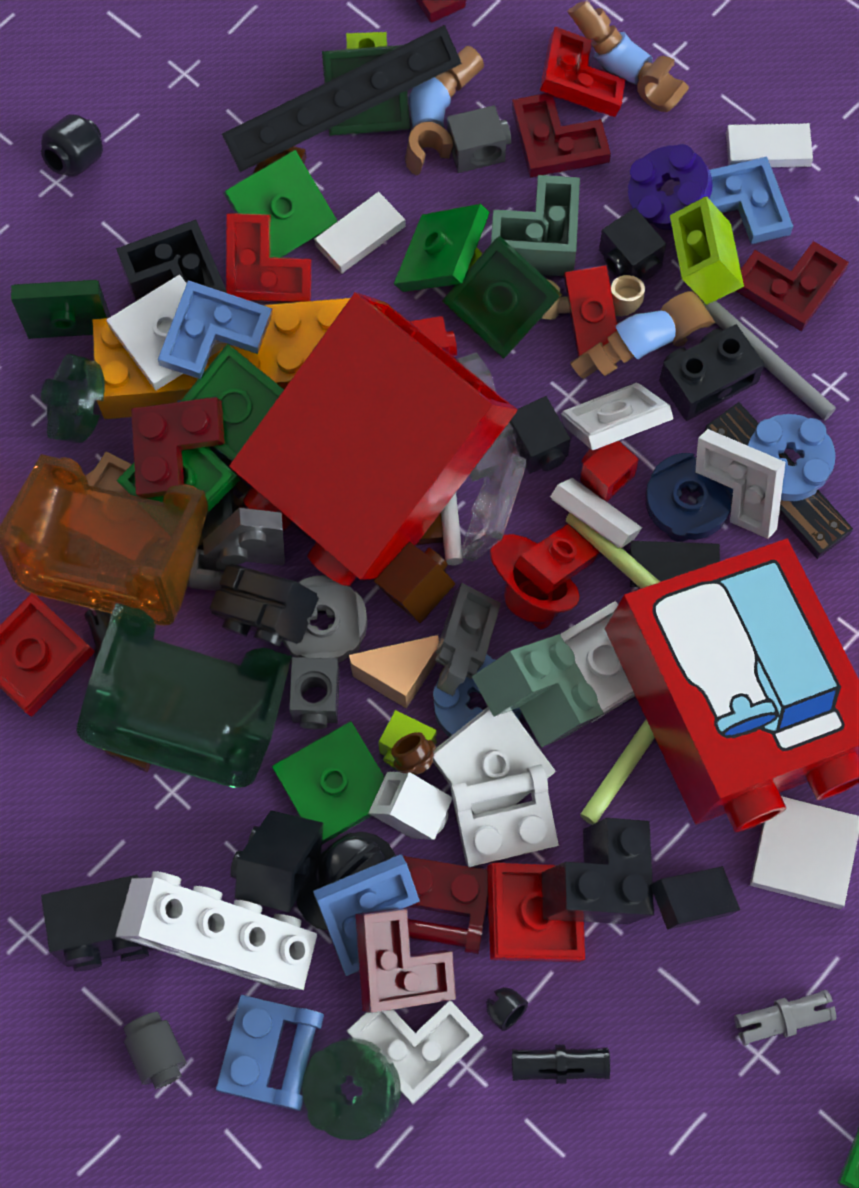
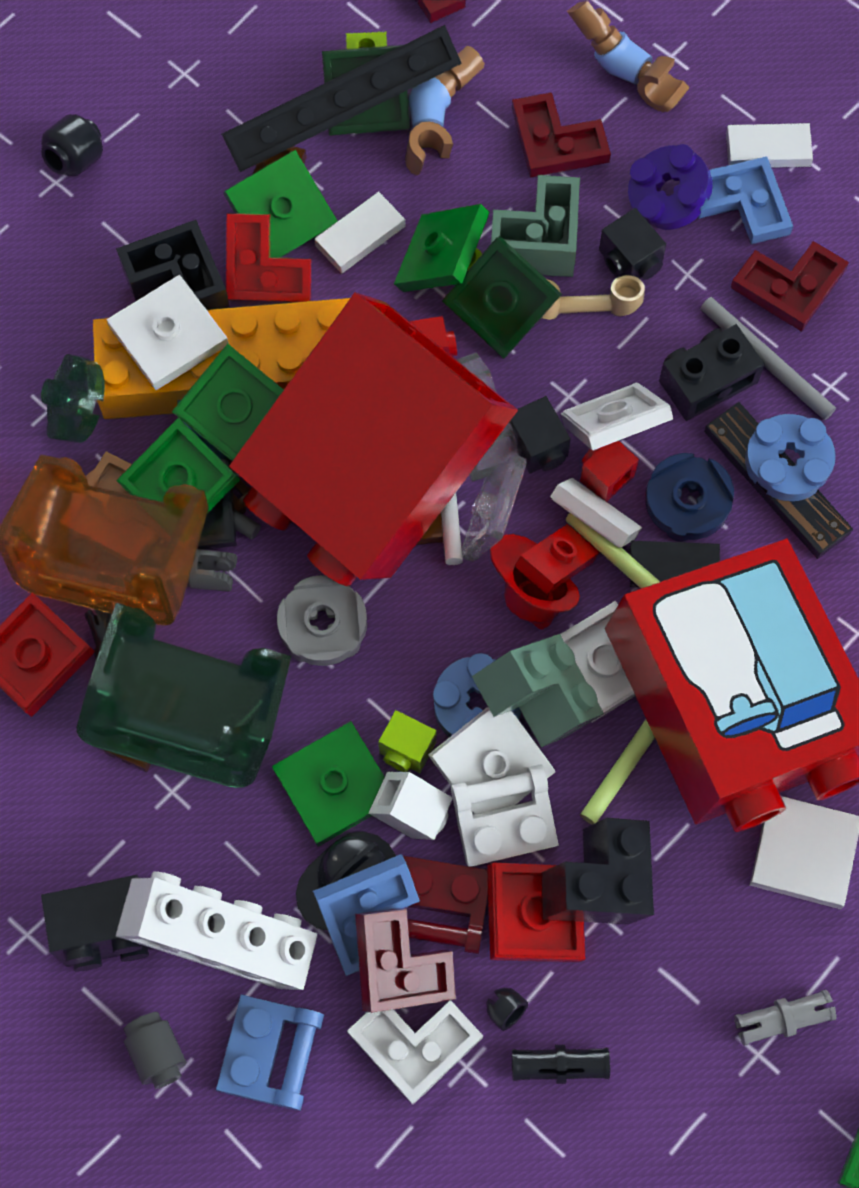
dark green plate [11,280,111,339] -> none
dark red plate [131,397,225,499] -> none
medium blue plate [158,280,272,379] -> none
flat silver wing [203,508,285,565] -> none
black brick [209,563,319,647] -> none
black brick [230,810,324,912] -> none
dark grey brick [289,657,340,729] -> none
plate [302,1038,401,1140] -> none
light nougat slope [349,635,439,709] -> none
reddish brown brick [374,542,455,624] -> none
reddish brown plate [391,732,436,775] -> none
dark grey hinge [436,583,501,696] -> none
dark grey brick [447,105,511,173] -> none
red plate [540,26,626,118] -> none
red plate [564,265,617,357] -> none
medium nougat piece [570,291,715,379] -> none
black tile [650,866,740,930] -> none
lime brick [670,196,744,305] -> none
white plate [695,429,786,539] -> none

